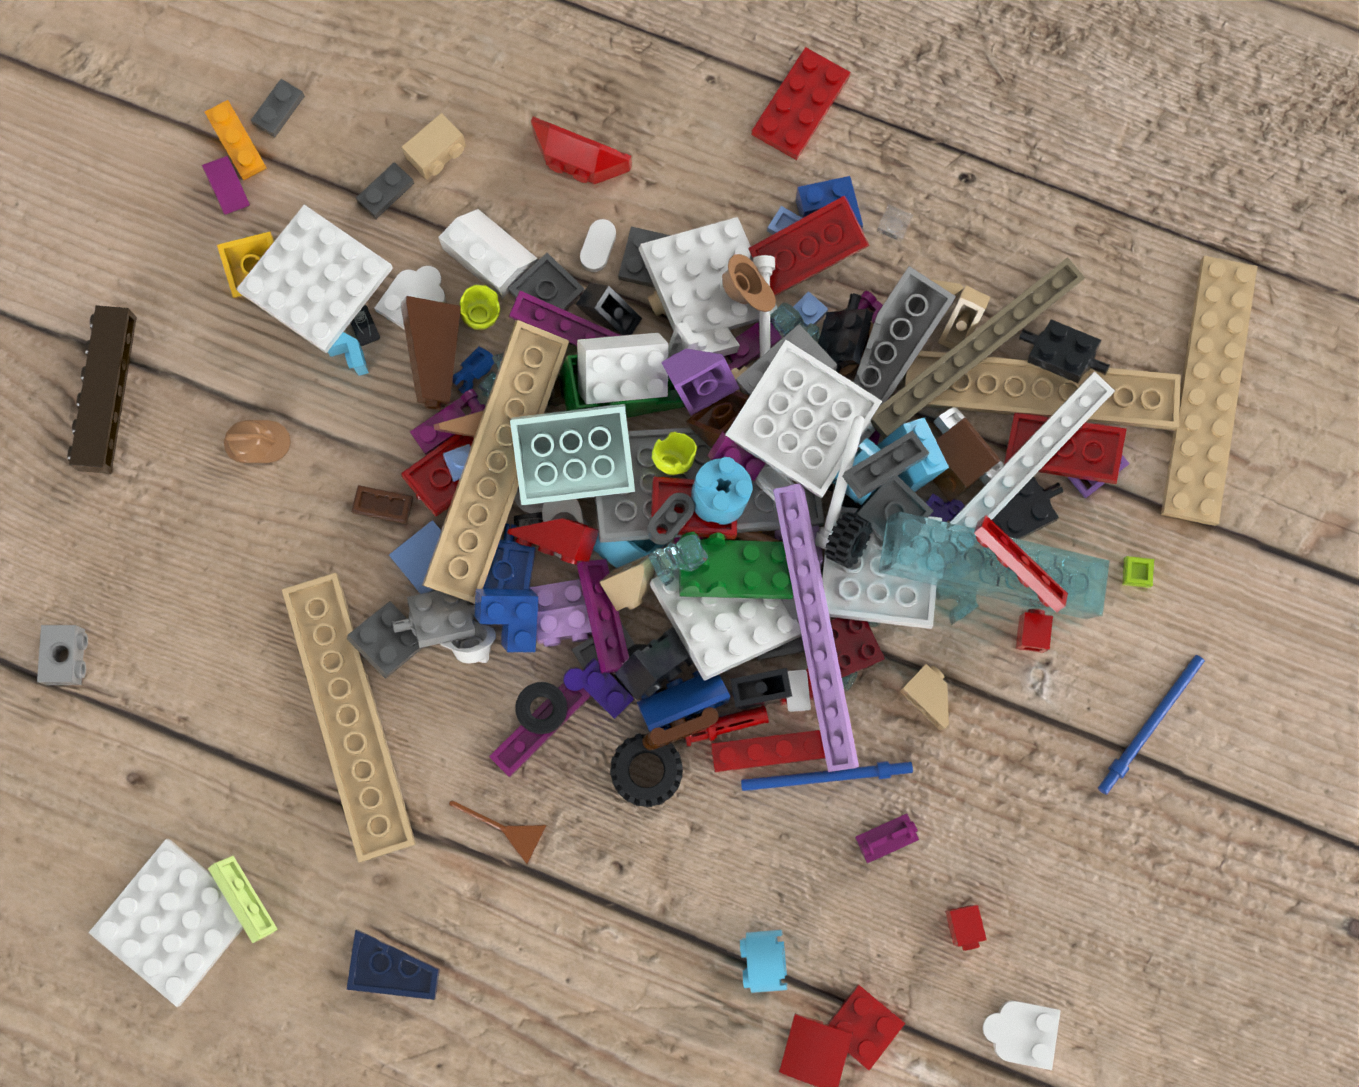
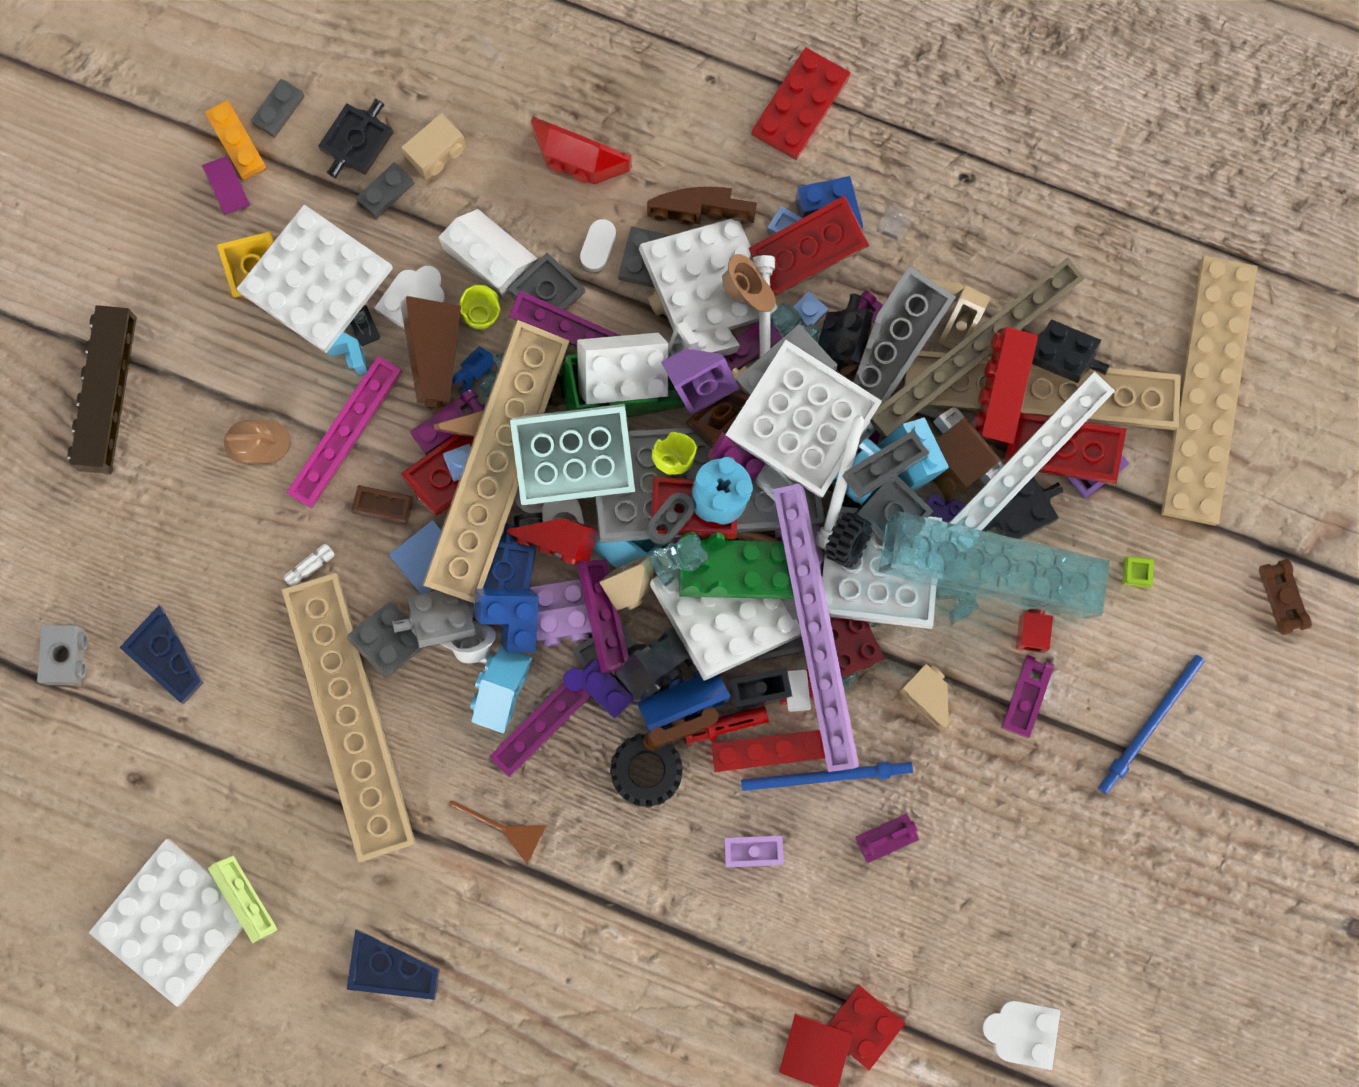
black tyre [515,682,567,734] -> none
black slope [576,282,642,336] -> none
medium azure brick [740,929,787,993] -> none
red brick [945,905,987,951] -> none
plate [974,515,1068,613] -> none
none -> dark blue wing [119,605,204,704]
none -> white axle [284,544,335,587]
none -> dark pink plate [286,356,403,509]
none -> black plate [318,98,393,179]
none -> medium azure brick [470,646,532,733]
none -> reddish brown slope [647,187,757,226]
none -> lavender plate [724,836,784,867]
none -> red brick [972,327,1038,445]
none -> magenta plate [1001,655,1054,738]
none -> reddish brown plate [1259,559,1312,635]

